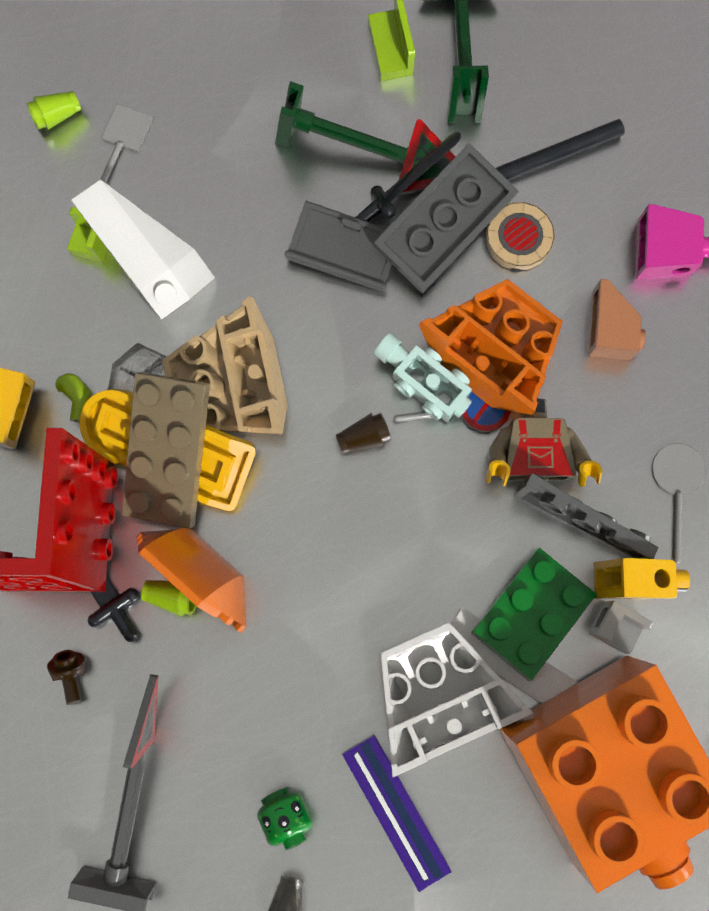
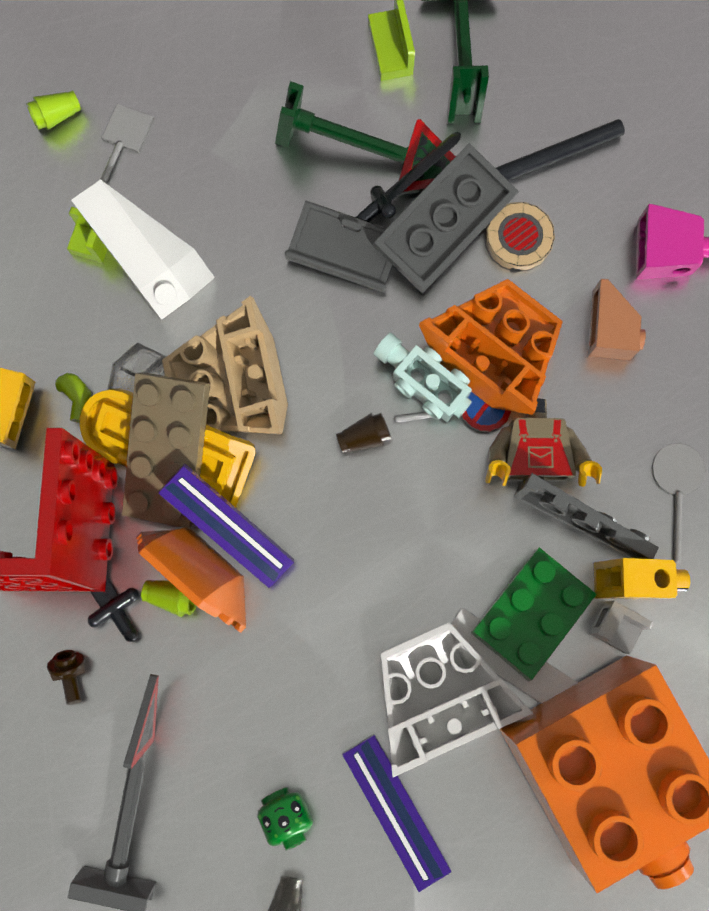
none -> dark purple tile [158,463,294,588]

